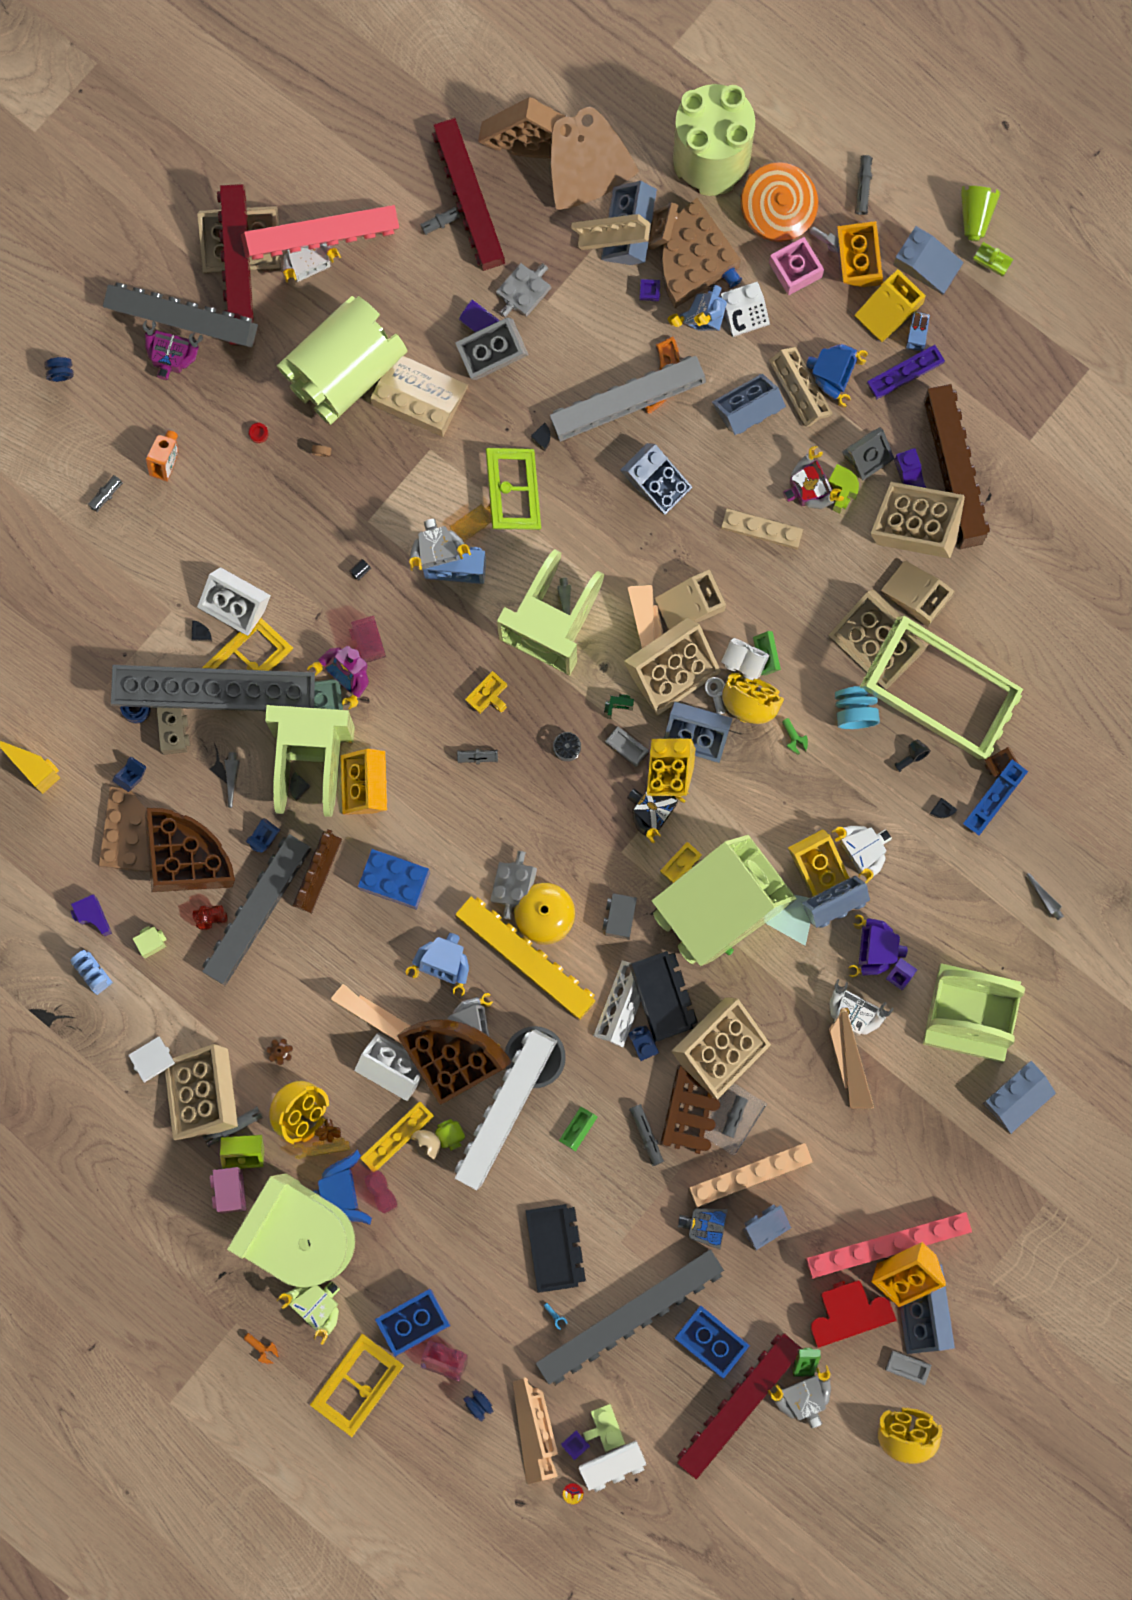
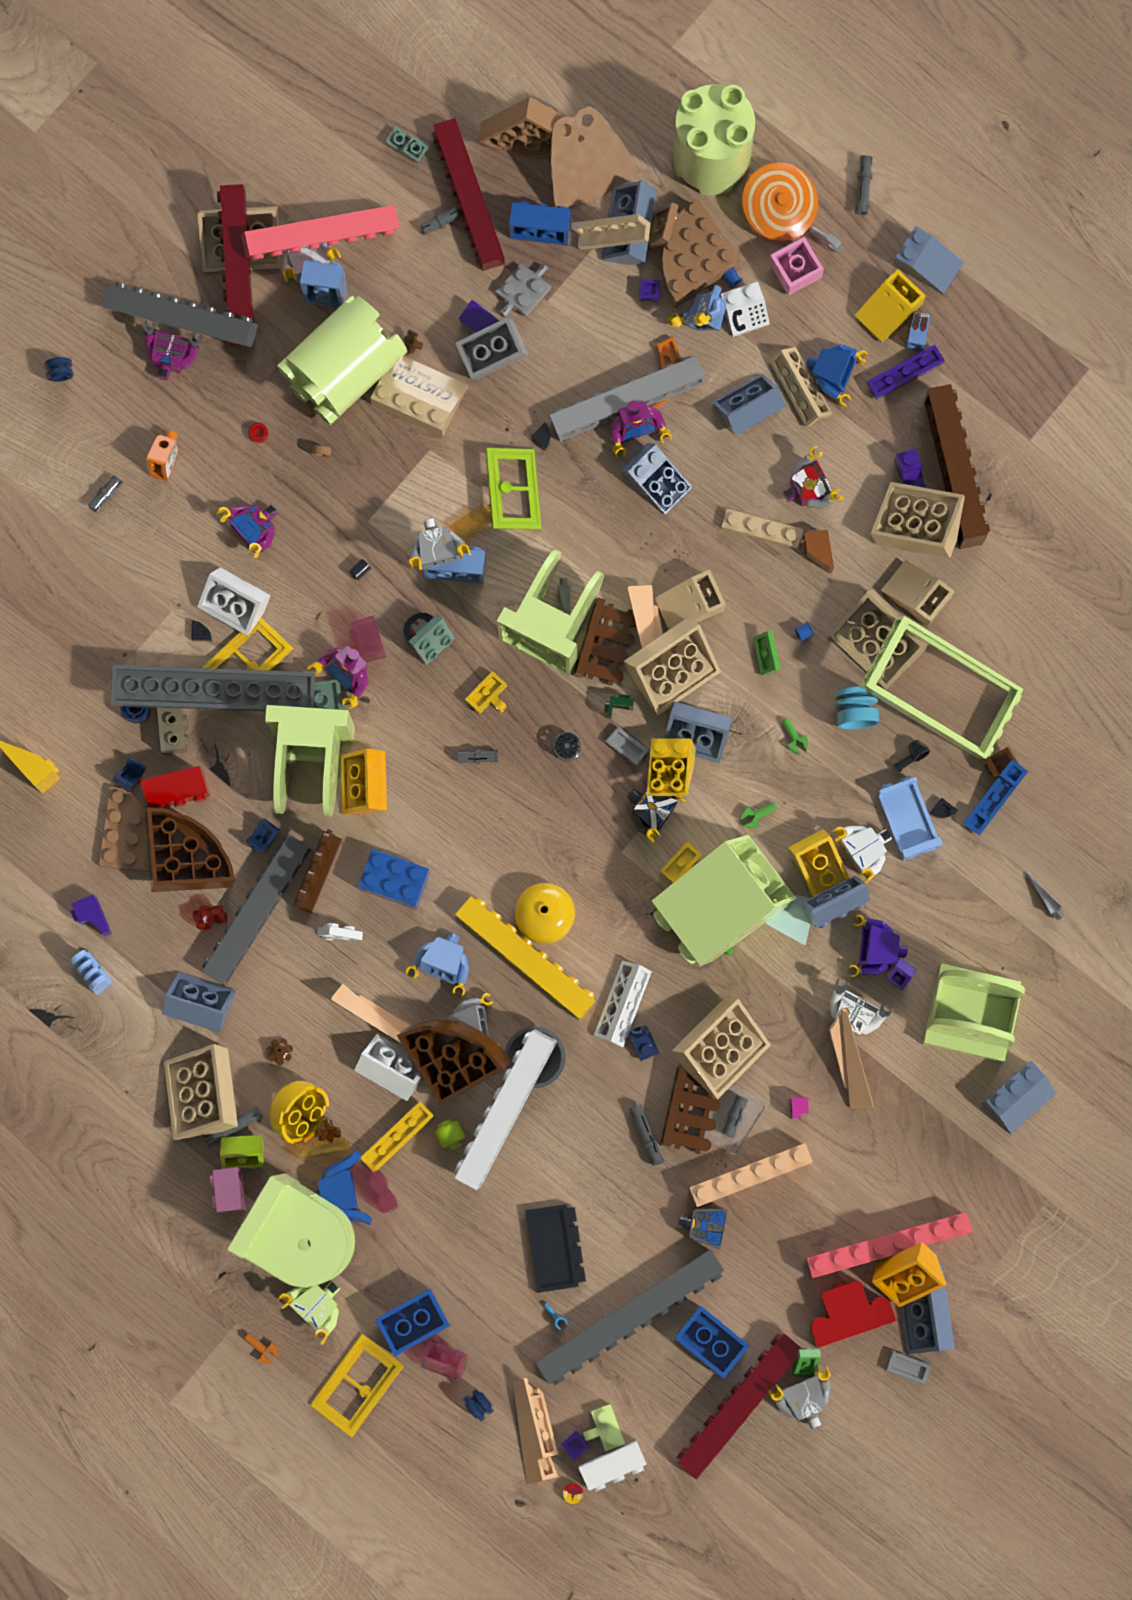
white piece [129,1037,175,1082] -> none
yellowish green brick [133,926,167,959] -> none
flat silver piece [224,752,240,808] -> none
black tile [290,772,310,801] -> none
tan hair [411,1130,441,1160] -> none
light grey plate [490,851,537,920] -> none
bright green plate [559,1107,598,1152] -> none
dark grey brick [602,893,637,940] -> none
black hinge [629,951,698,1042] -> none
white bar [705,677,726,714] -> none
white brick [721,638,769,680] -> none
yellow cylinder [722,673,784,724] -> none
sand blue slope [742,1204,791,1251] -> none
lime brick [828,464,859,514] -> none
light orange slope [837,221,883,287] -> none
dark grey bracket [842,427,895,480] -> none
yellow cylinder [878,1407,942,1464] -> none
lime cone [961,186,1000,241] -> none
lime hips [973,242,1014,277] -> none
none -> red slope [140,766,210,809]
none -> sand blue slope [162,972,236,1033]
none -> torso [216,504,278,558]
none -> medium blue brick [300,259,348,308]
none -> white plate [317,923,363,941]
none -> sand green slope [384,127,429,163]
none -> sand green plate [403,612,455,665]
none -> reddish brown plant [404,330,423,355]
none -> blue brick [509,201,571,246]
none -> reddish brown fence [573,597,637,686]
none -> magenta torso [610,401,672,458]
none -> bright green bar [740,802,777,828]
none -> dark pink piece [790,1097,809,1119]
none -> blue axle [794,622,814,642]
none -> dark orange slope [800,529,834,573]
none -> light blue panel [877,776,943,861]

